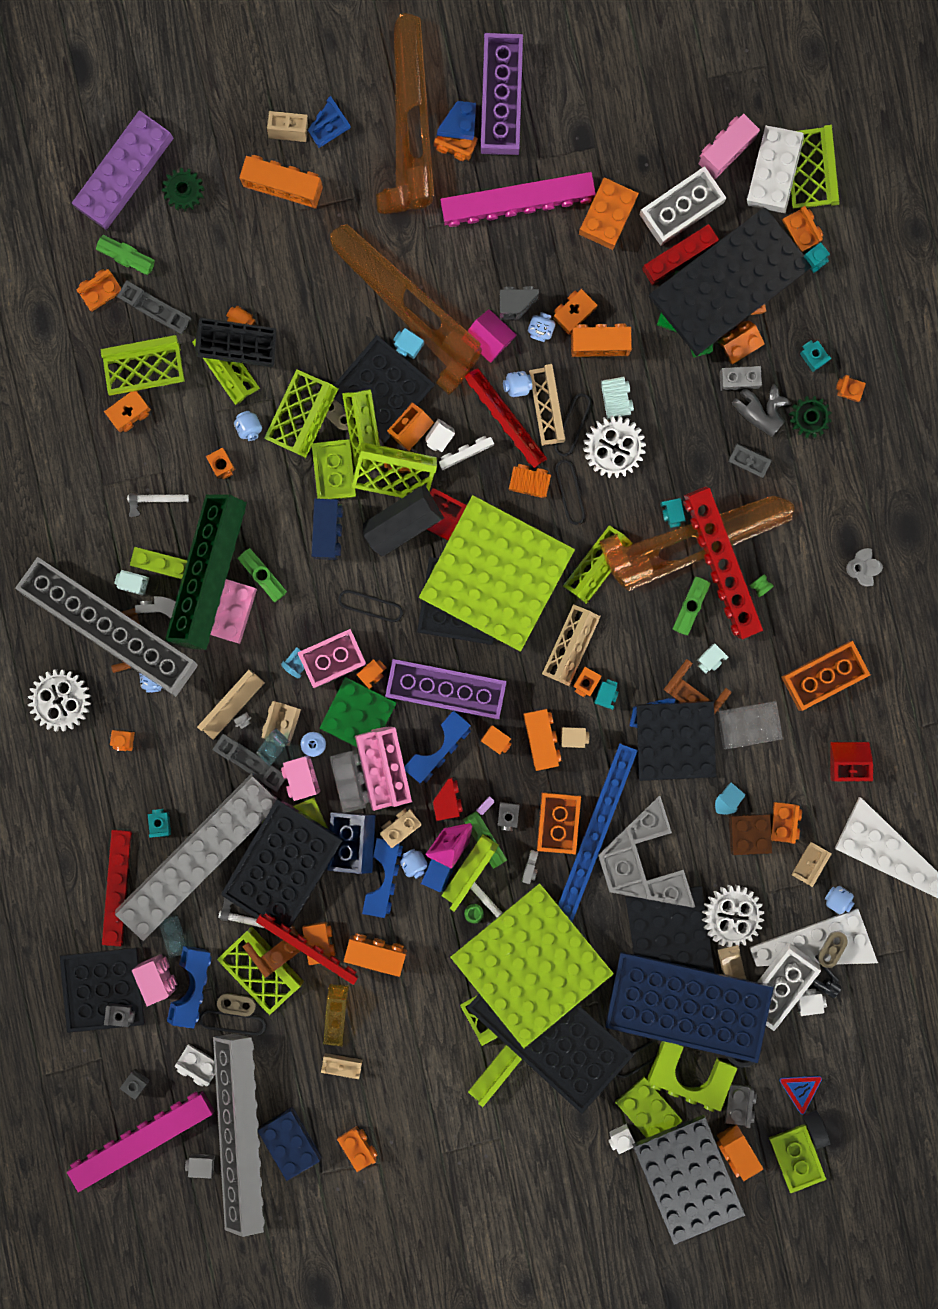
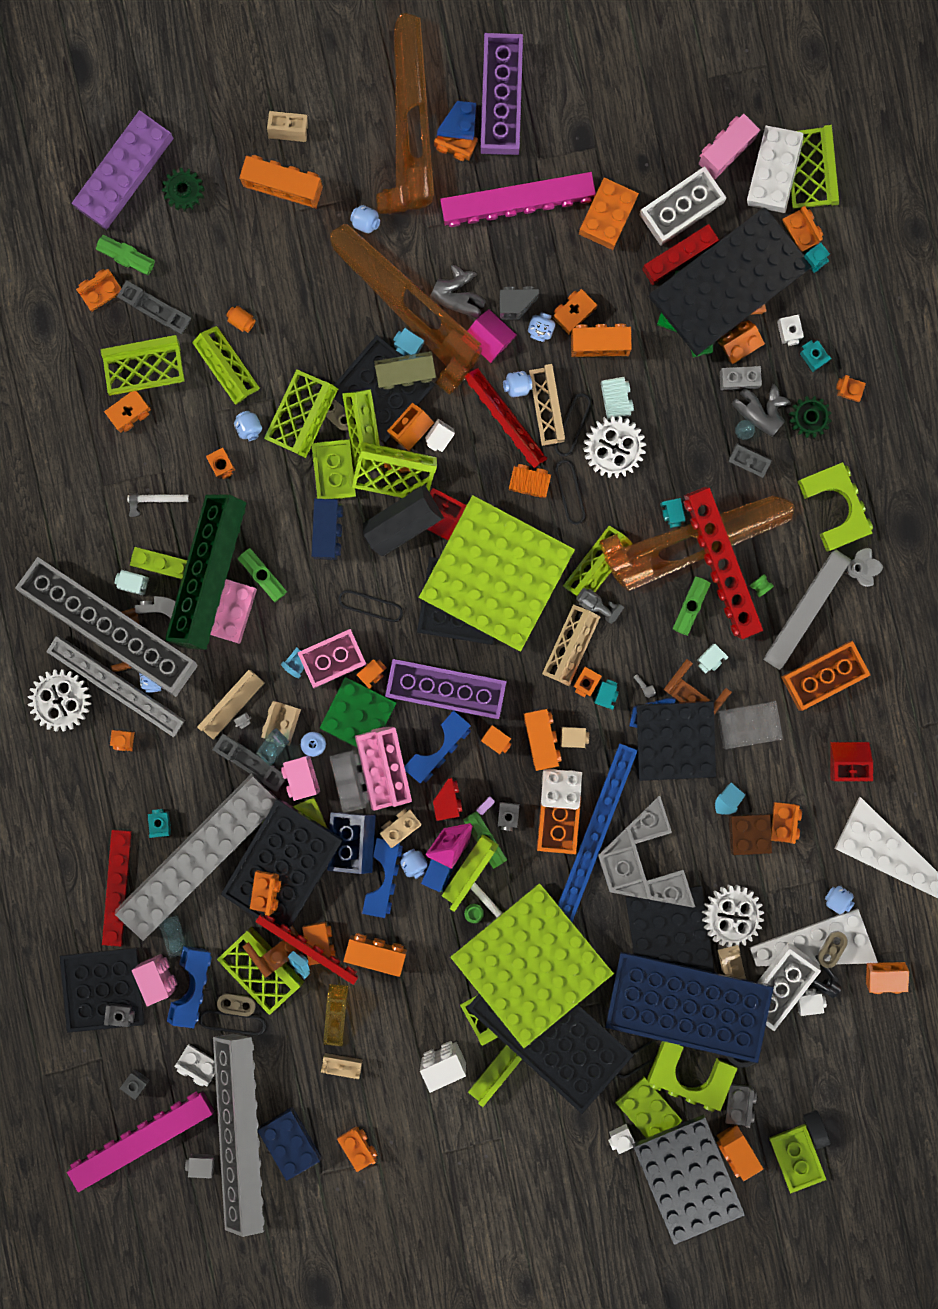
black piece [195,318,276,367] -> none
piece [218,897,264,928] -> none
blue wing [308,96,351,148] -> none
white plate [439,436,494,470] -> none
light grey plate [522,850,539,884] -> none
piece [779,1076,822,1115] -> none
tan hinge [791,842,832,887] -> none
none -> light grey plate [46,635,185,737]
none -> orange bracket [250,870,281,916]
none -> medium azure plate [288,951,310,980]
none -> light blue head [350,205,380,234]
none -> olive brick [374,351,436,389]
none -> white brick [420,1041,466,1093]
none -> flat silver piece [430,265,486,318]
none -> white bracket [541,769,582,809]
none -> dark grey piece [576,588,624,624]
none -> light grey hand [634,674,656,698]
none -> clear light blue tile [735,420,755,440]
none -> light grey beam [763,549,851,670]
none -> white brick [777,315,804,346]
none -> lime arch [798,462,873,552]
none -> orange brick [866,962,909,994]

